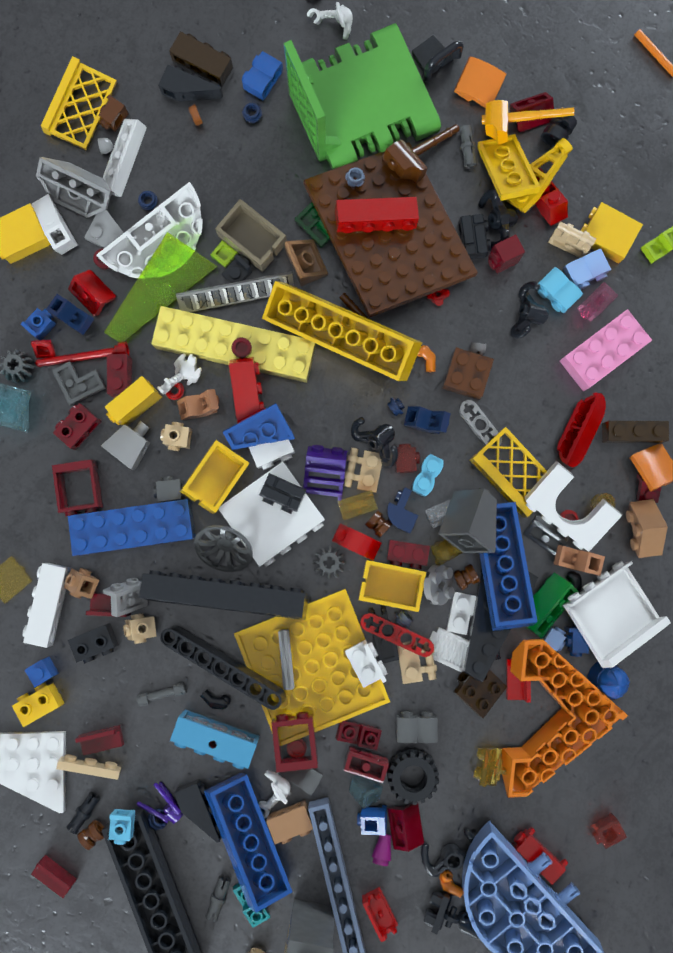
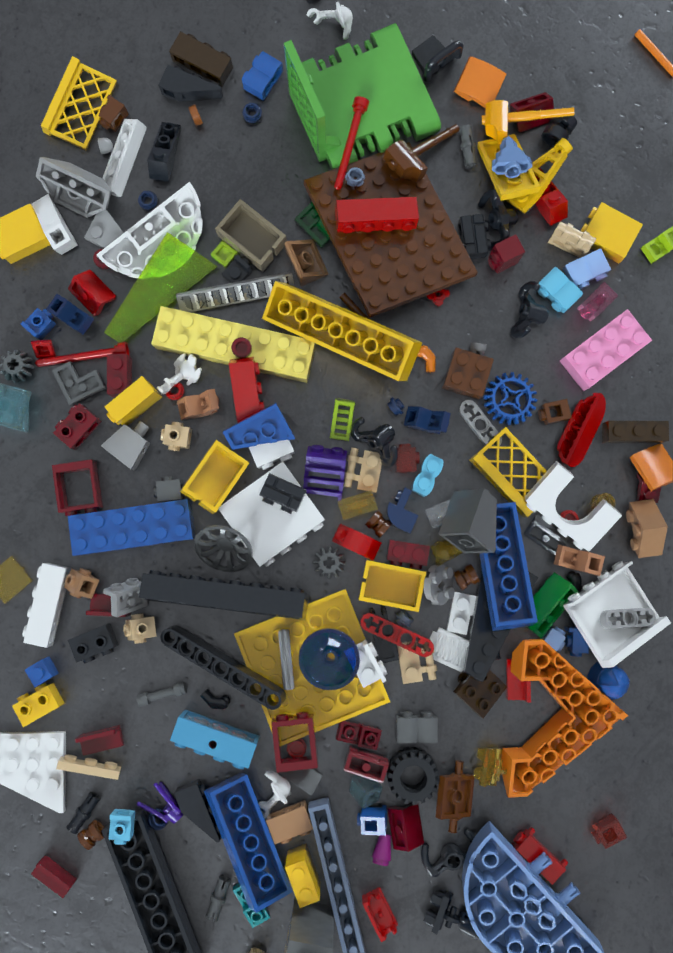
orange arm [439,870,463,898] -> none
none -> black slope [147,122,181,182]
none -> yellow brick [285,843,321,908]
none -> clear blue dish [299,628,360,690]
none -> lime slope [330,398,355,441]
none -> red piece [334,96,369,190]
none -> reddish brown plate [435,760,475,833]
none -> blue gear [483,372,537,426]
none -> medium blue rock [492,136,532,178]
none -> reddish brown brick [538,399,572,425]
none -> light grey beam [600,608,656,629]

